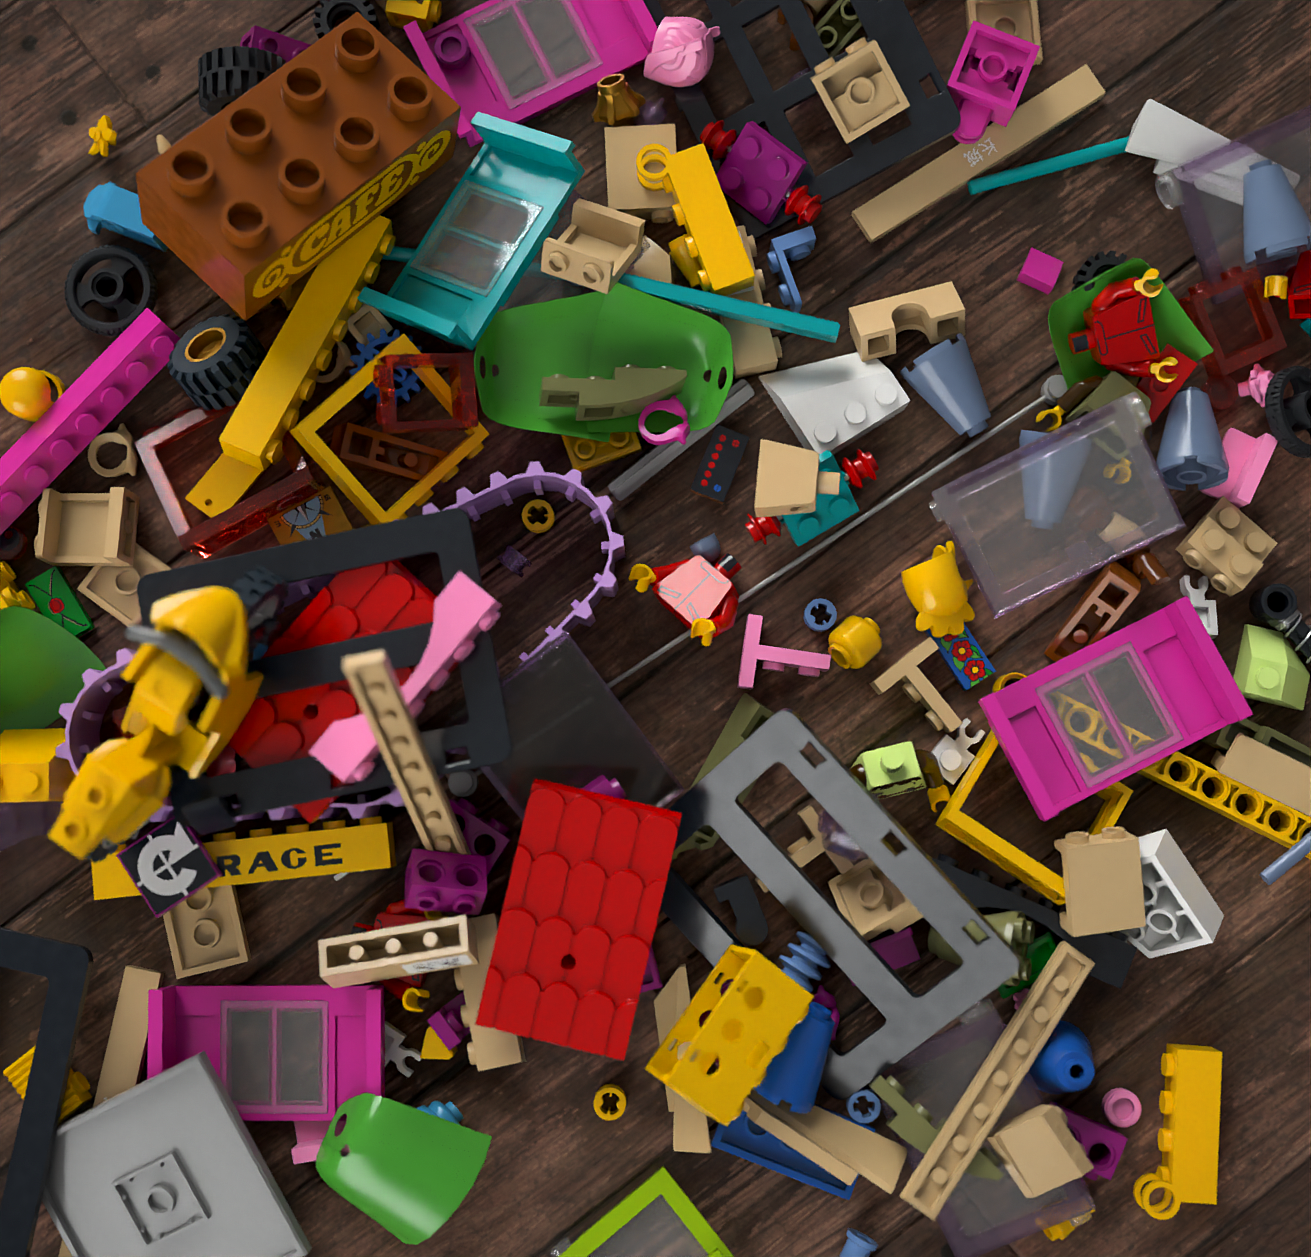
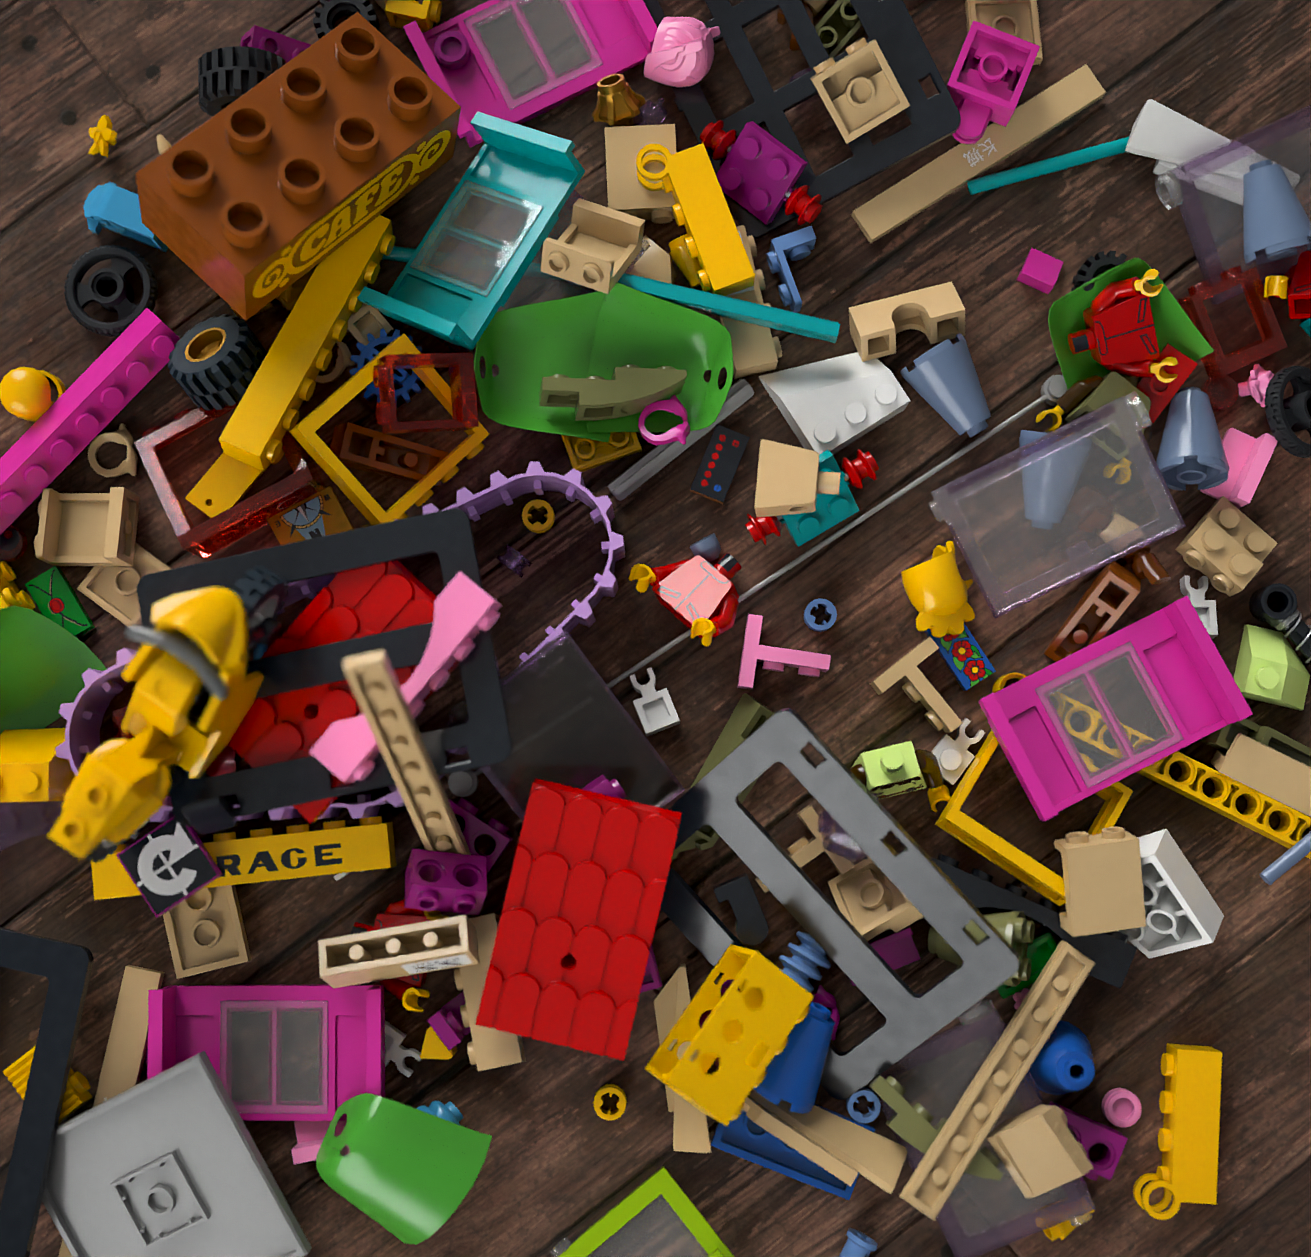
yellow head [828,615,882,669] -> none
none -> white plate [630,667,680,736]

